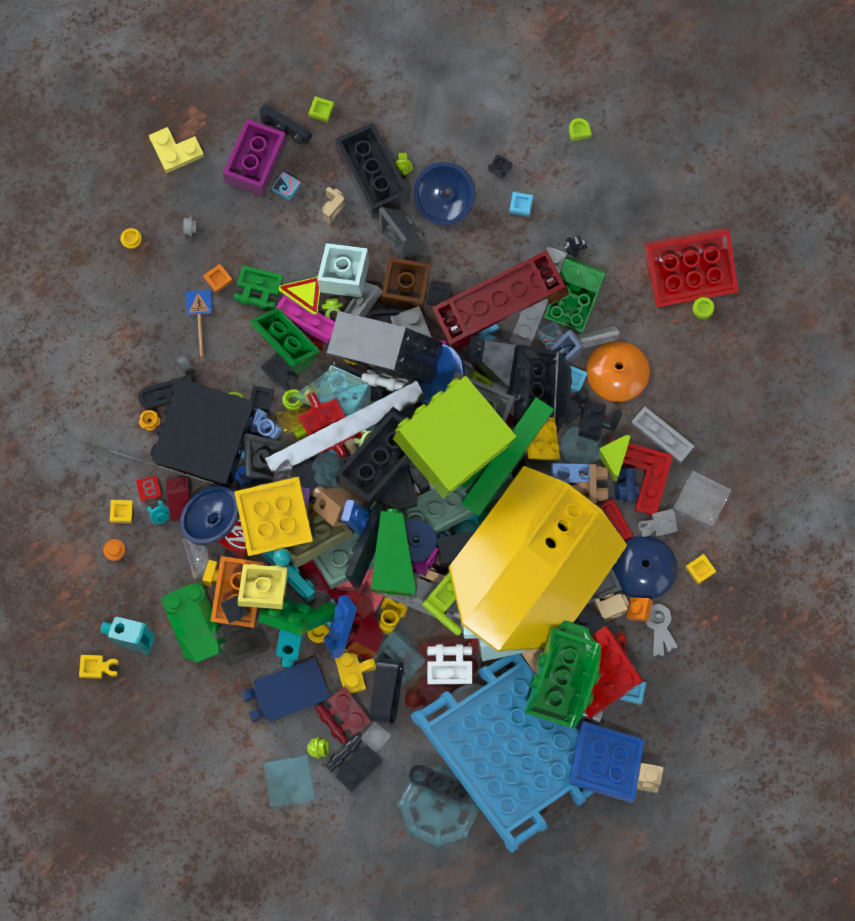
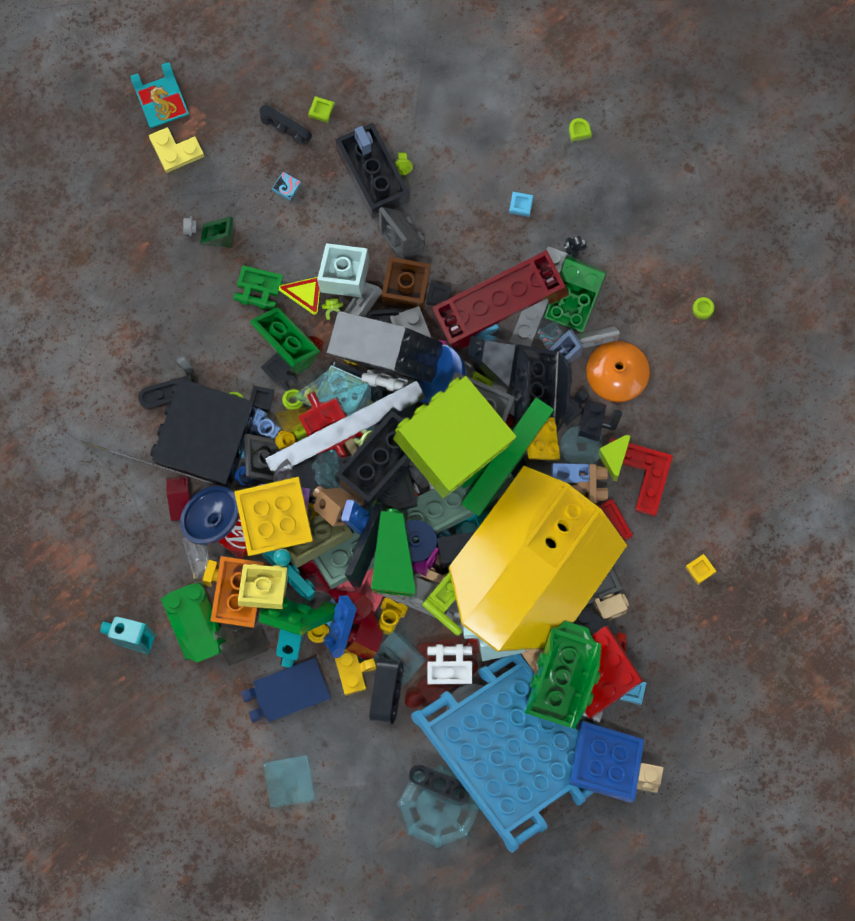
yellow plate [79,655,119,679] -> none
orange plate [103,539,125,561] -> none
yellow plate [110,500,133,524] -> none
yellow plate [121,228,142,249] -> none
red tile [136,475,162,503] -> none
light orange plate [139,410,160,431] -> none
teal plate [147,501,170,524] -> none
piece [185,290,212,357] -> none
orange plate [203,264,233,294] -> none
black plate [220,595,250,624] -> none
magenta brick [223,119,286,197] -> none
dark pink plate [275,295,335,344] -> none
lime plate [307,737,329,759] -> none
dark red plate [315,686,372,744] -> none
tan bracket [322,187,345,224] -> none
black plate [325,735,383,793] -> none
clear plate [360,722,391,754] -> none
dark blue dish [414,162,476,225] -> none
black plate [488,155,513,179] -> none
medium azure tile [569,365,588,393] -> none
dark blue dish [612,536,677,600] -> none
dark blue plate [614,468,640,503] -> none
orange plate [626,597,653,622] -> none
light grey plate [631,406,695,464] -> none
light grey plate [638,509,677,537] -> none
red slope [643,227,739,307] -> none
light grey piece [645,604,677,657] -> none
clear plate [673,471,731,529] -> none
none -> flag [130,62,189,129]
none -> dark green slope [200,216,235,248]
none -> yellow plate [275,431,295,451]
none -> sand blue plate [354,126,373,155]

